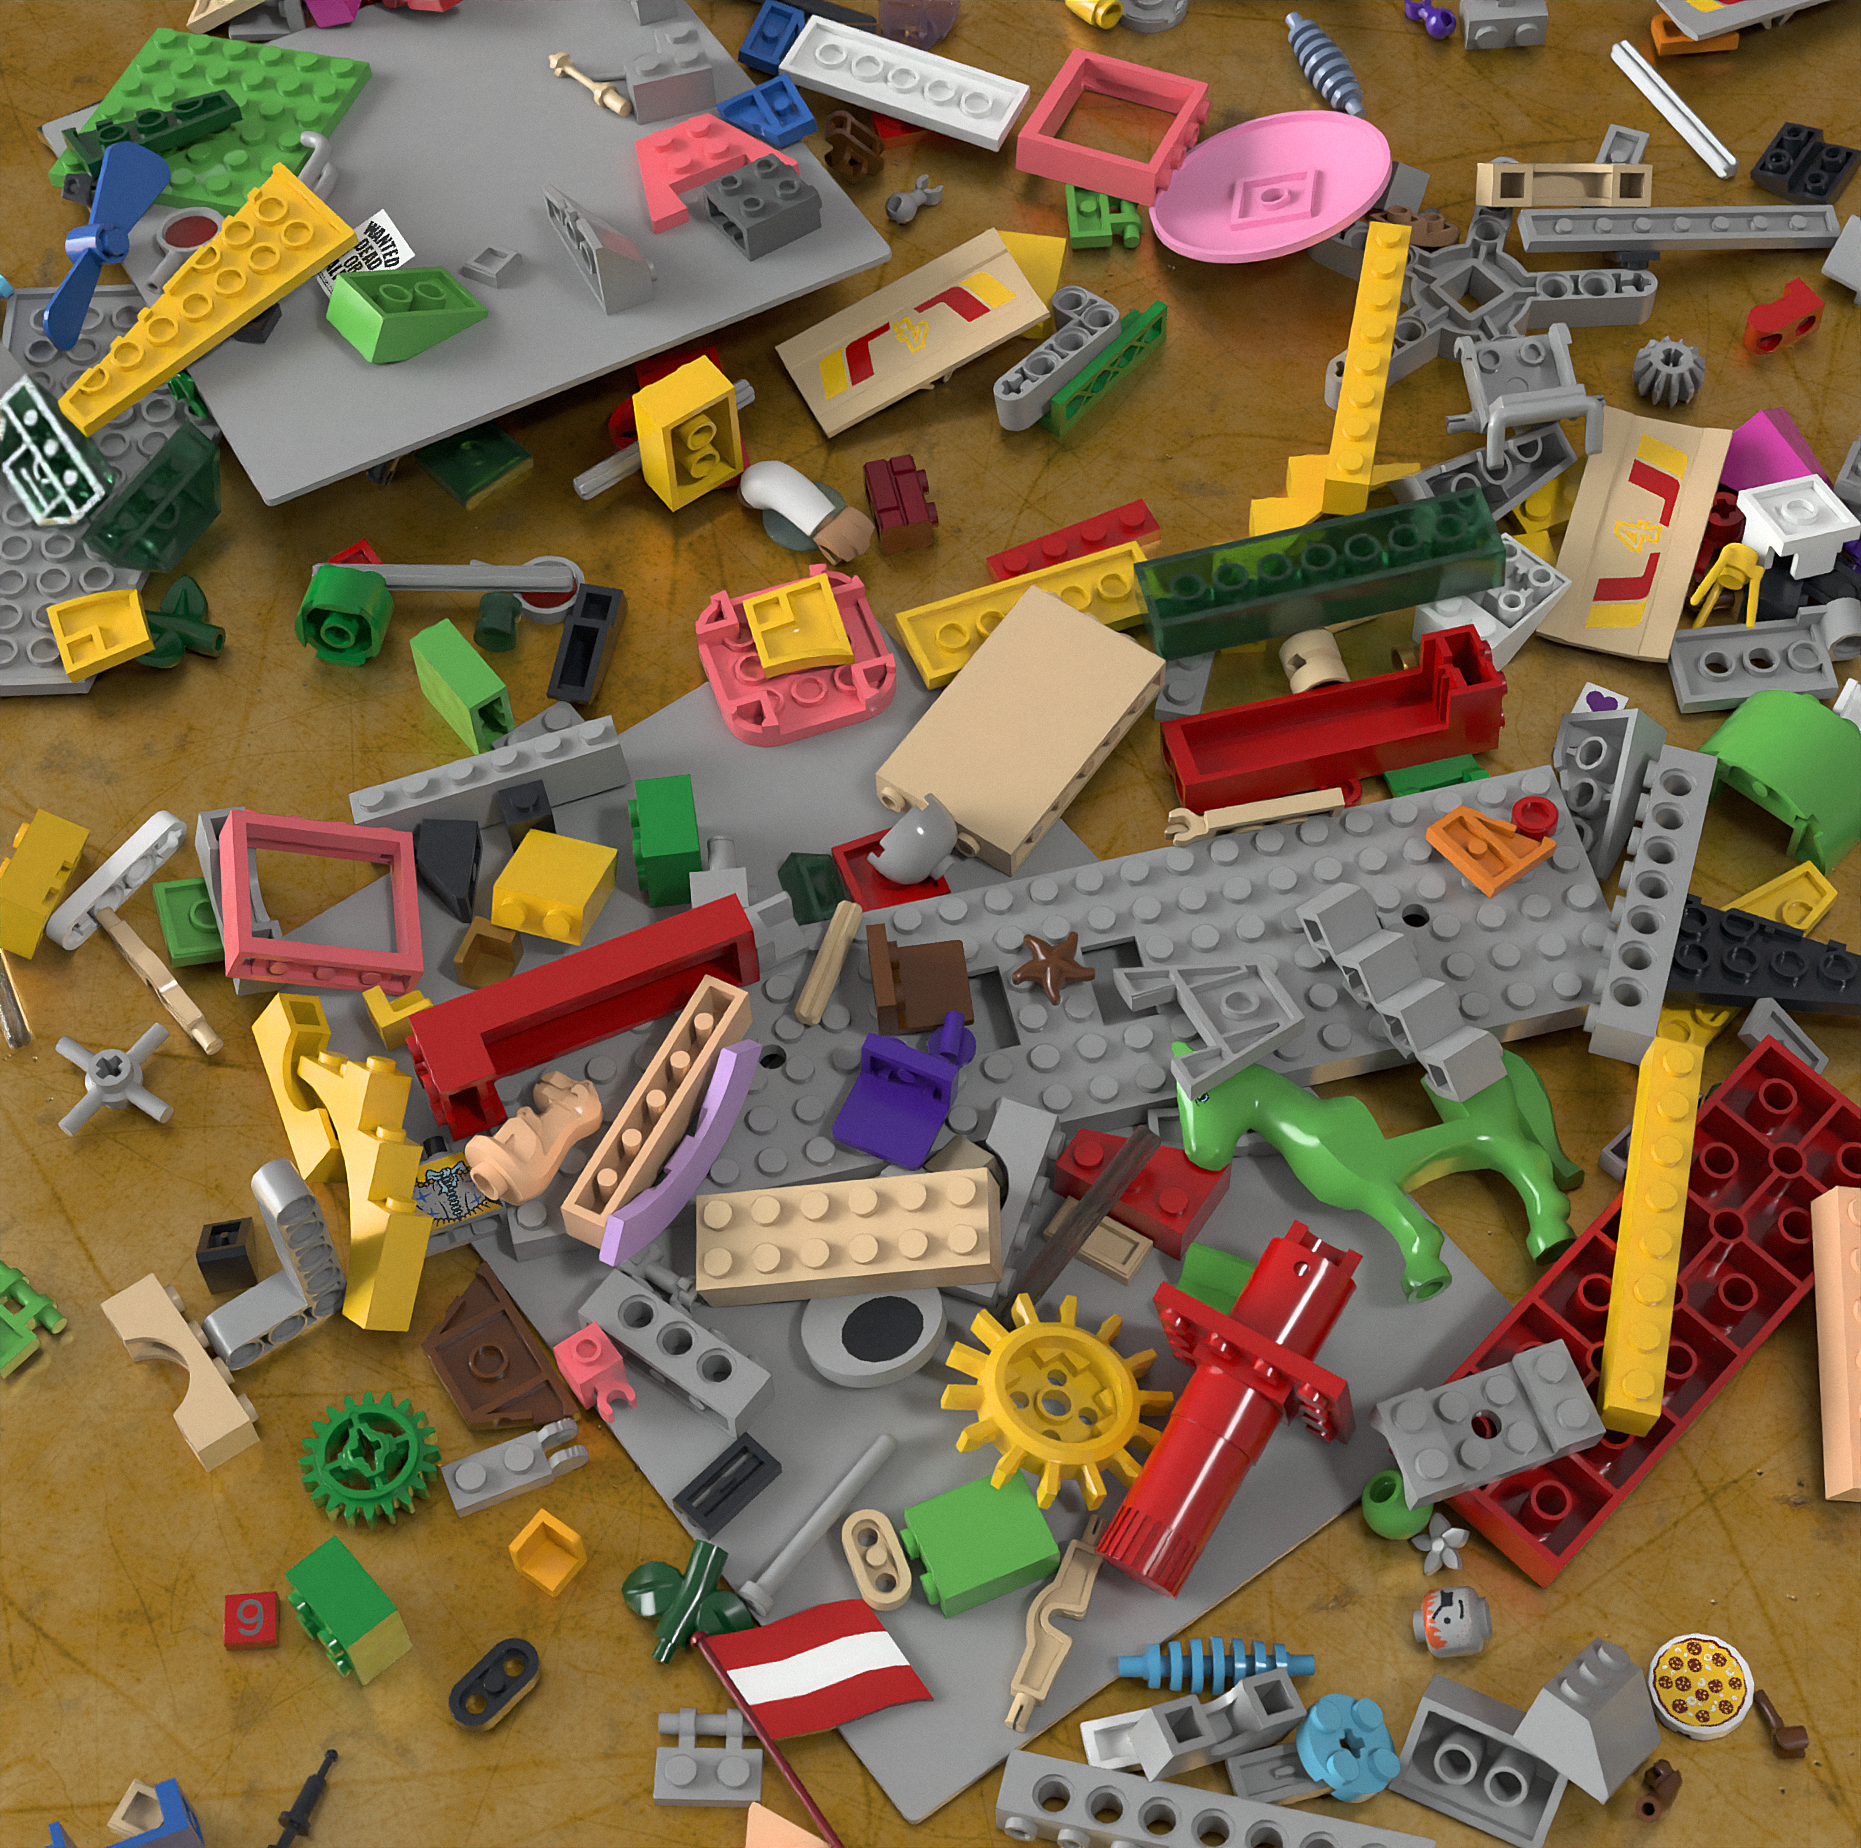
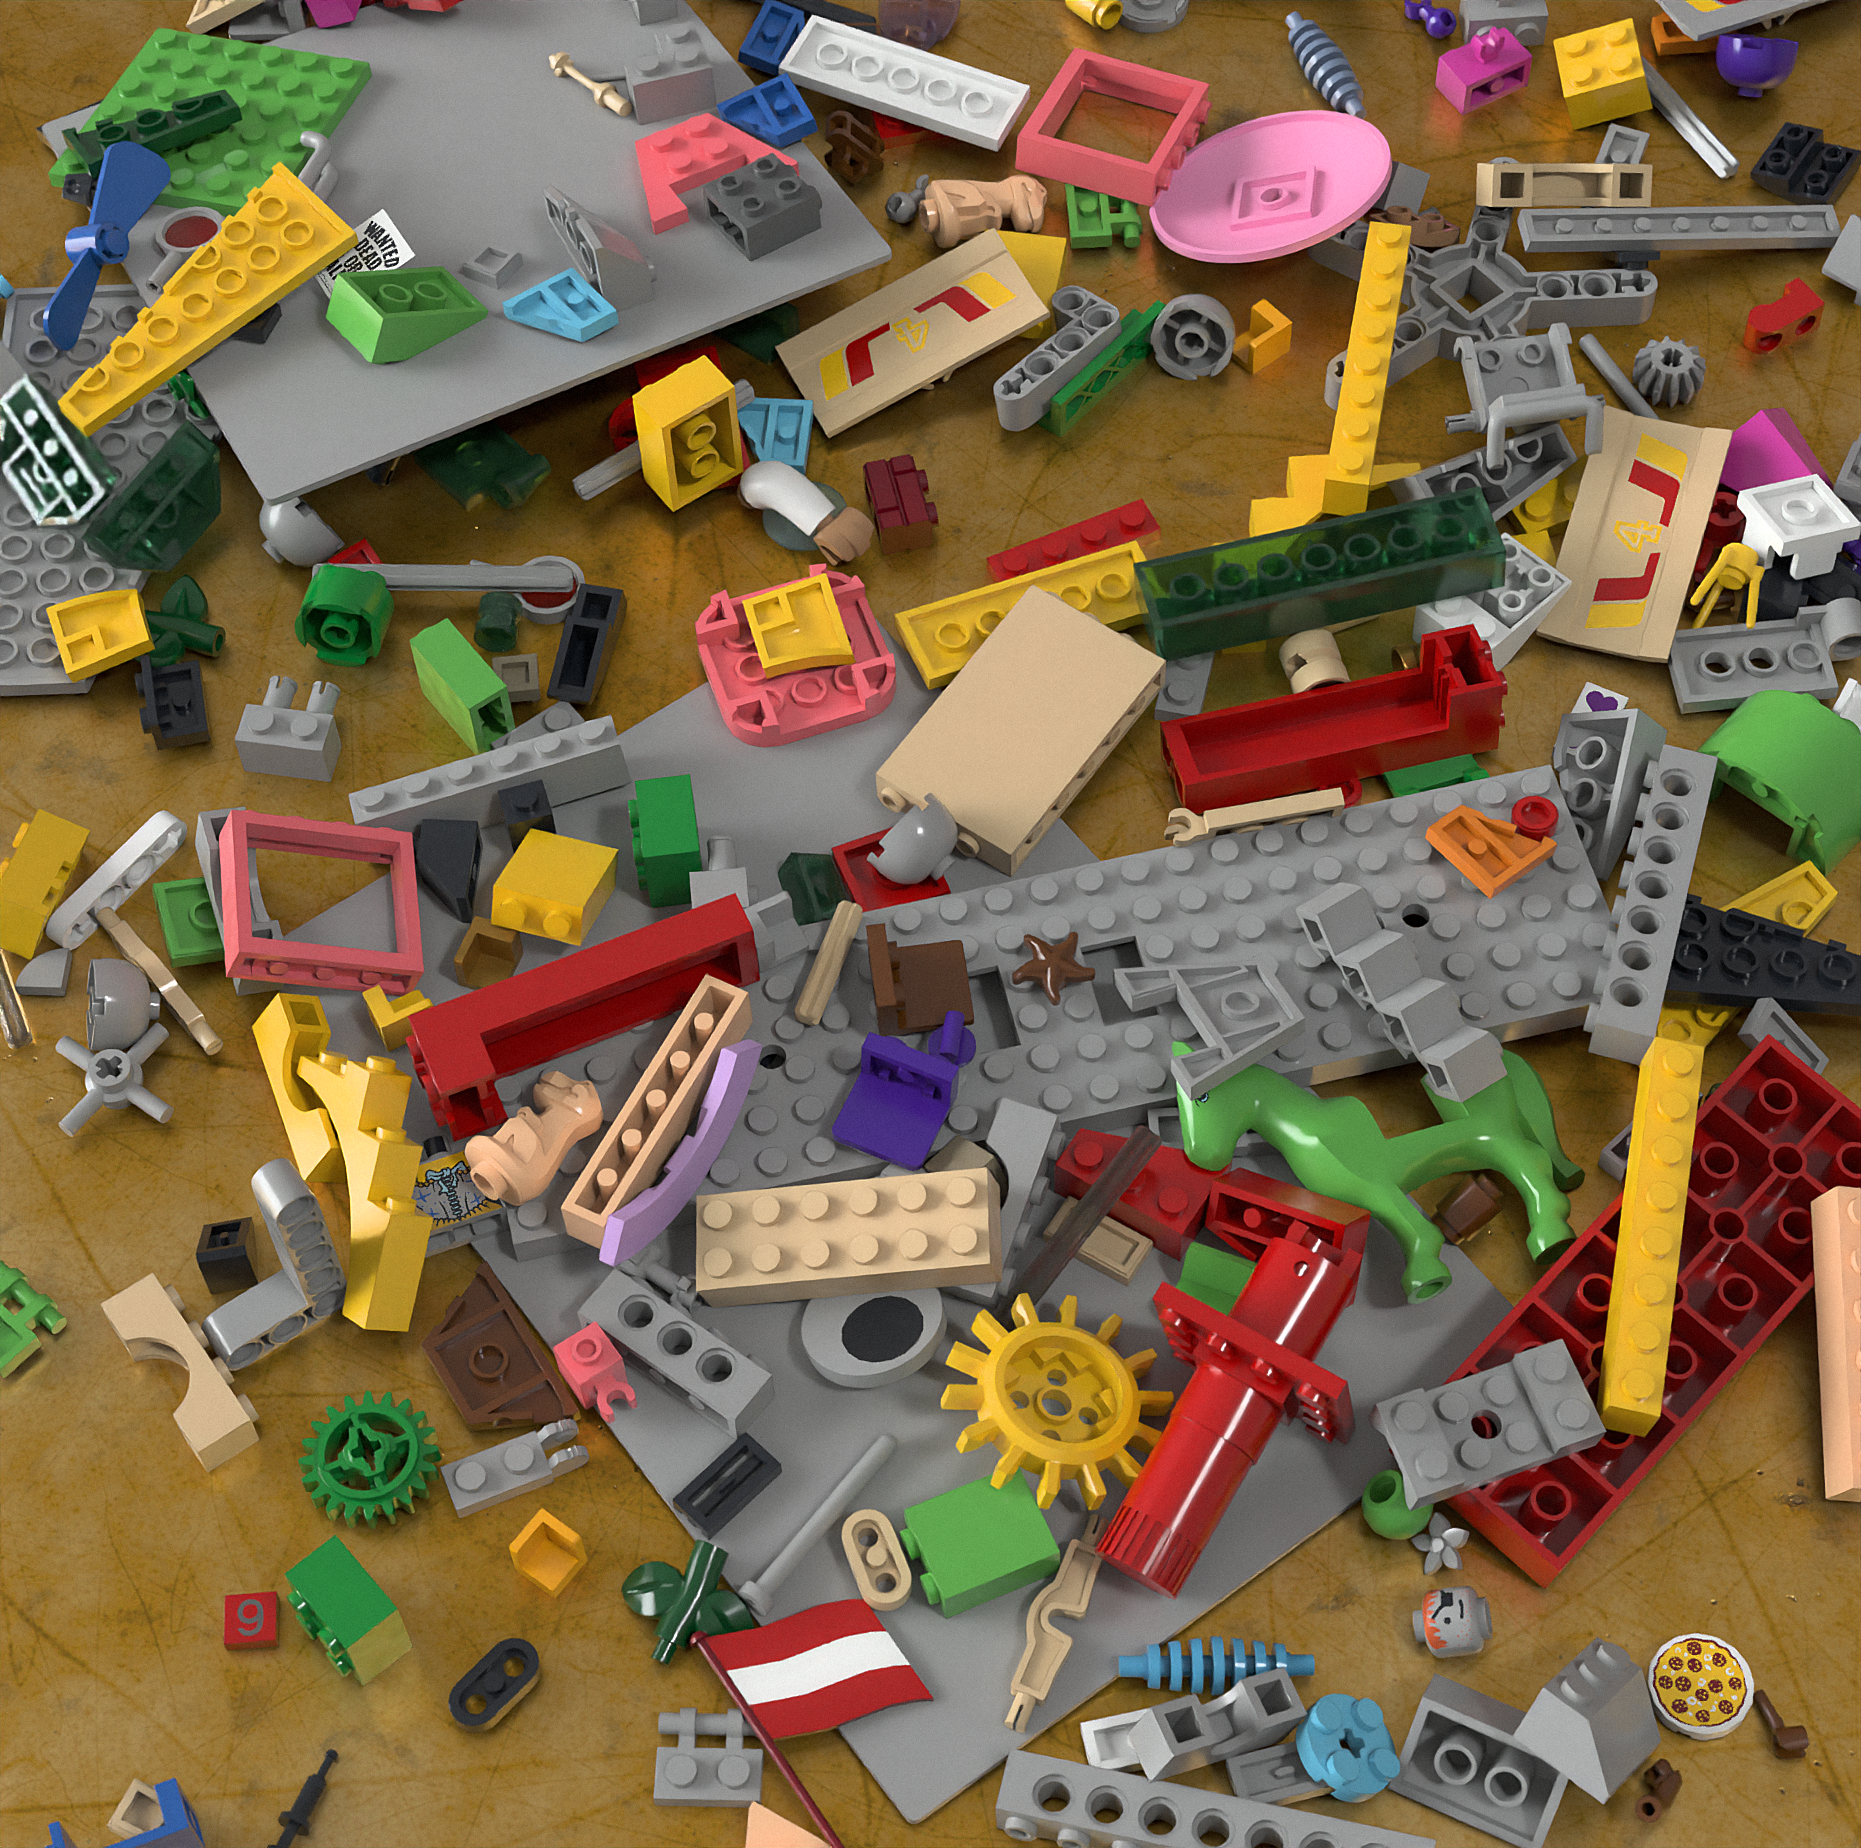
none -> light grey tile [15,948,73,996]
none -> light grey cylinder [86,958,160,1052]
none -> black bracket [135,654,211,750]
none -> light grey brick [234,676,342,782]
none -> light grey cylinder [259,496,345,567]
none -> clear green cone [489,453,551,509]
none -> dark tan tile [492,653,541,705]
none -> medium azure wing [502,267,619,342]
none -> clear green panel [711,302,800,365]
none -> medium azure wing [737,398,814,476]
none -> light nougat animal [919,175,1047,248]
none -> light grey cylinder [1150,294,1236,380]
none -> red wedge [1205,1167,1371,1308]
none -> light orange panel [1231,299,1292,375]
none -> reddish brown brick [1430,1173,1504,1246]
none -> dark pink brick [1435,26,1532,115]
none -> yellow brick [1553,18,1653,130]
none -> light grey bar [1579,334,1660,420]
none -> dark purple cylinder [1716,33,1798,97]

